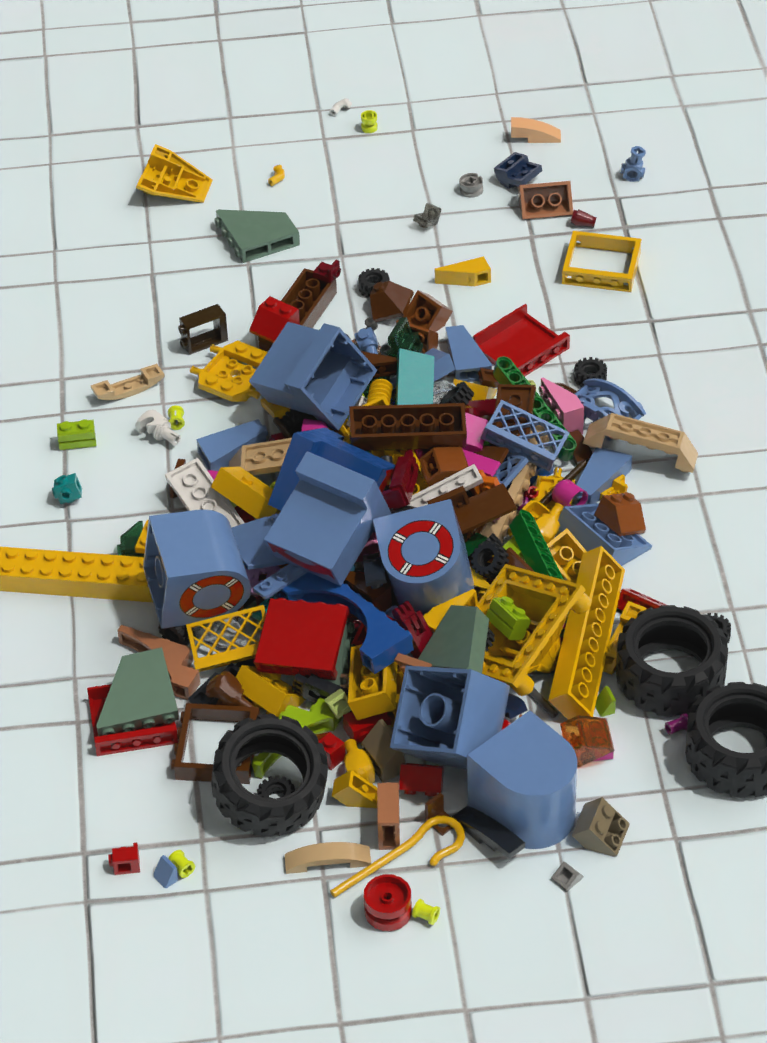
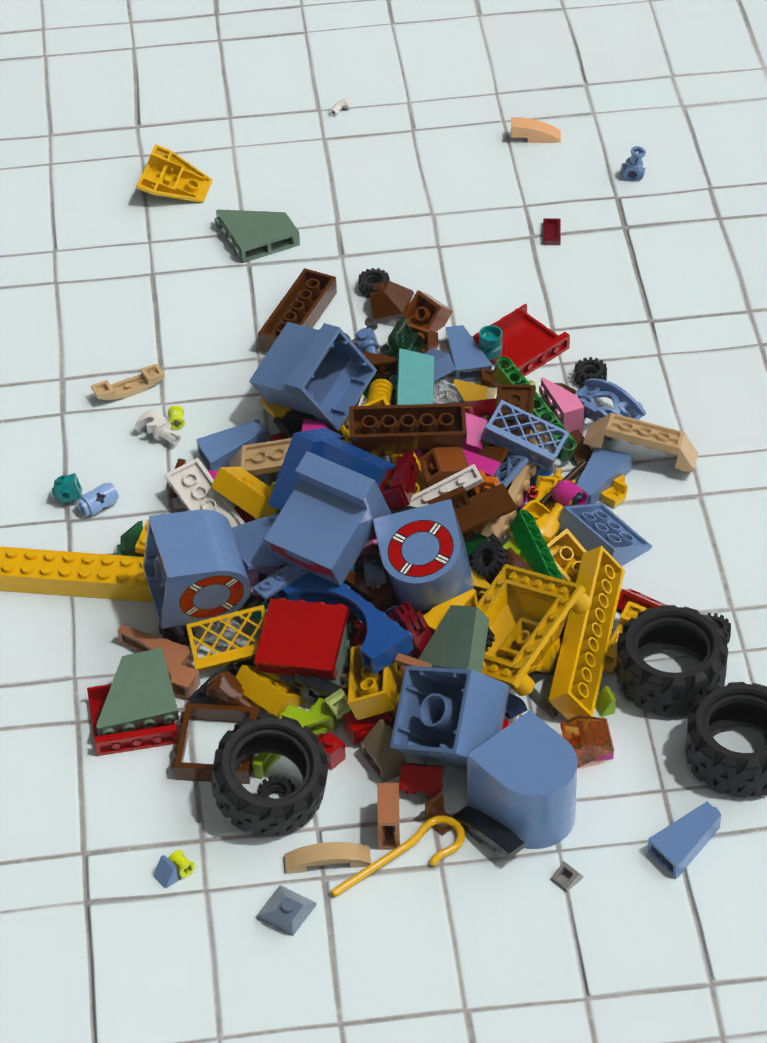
lime brick [57,419,97,450] -> none
red brick [108,842,140,875] -> none
dark brown window [178,304,228,355] -> none
yellow piece [190,341,268,402] -> none
red slope [249,296,300,343] -> none
yellow arm [268,164,285,186] -> none
dark red bracket [313,260,341,283] -> none
yellow slope [332,770,377,808] -> none
yellow piece [344,739,375,784] -> none
neon yellow wheel [361,110,378,133] -> none
red wheel [364,874,412,931] -> none
neon yellow bush [412,899,440,925] -> none
clear smoke bracket [413,203,441,228] -> none
yellow slope [434,256,491,287] -> none
black tyre [439,382,474,405] -> none
light grey wheel [459,173,483,198] -> none
lime brick [486,596,531,640] -> none
dark blue brick [494,152,543,189] -> none
nougat slope [518,181,573,220] -> none
yellow window [562,231,642,292] -> none
dark red cone [570,209,597,227] -> none
dark tan slope [571,797,630,857] -> none
dark orange slope [594,492,646,536] -> none
magenta pin [665,714,688,735] -> none
none -> light blue piece [77,482,119,517]
none -> sand blue slope [256,885,317,936]
none -> teal wheel [479,325,503,360]
none -> dark red tile [543,218,561,245]
none -> medium blue slope [648,801,721,879]

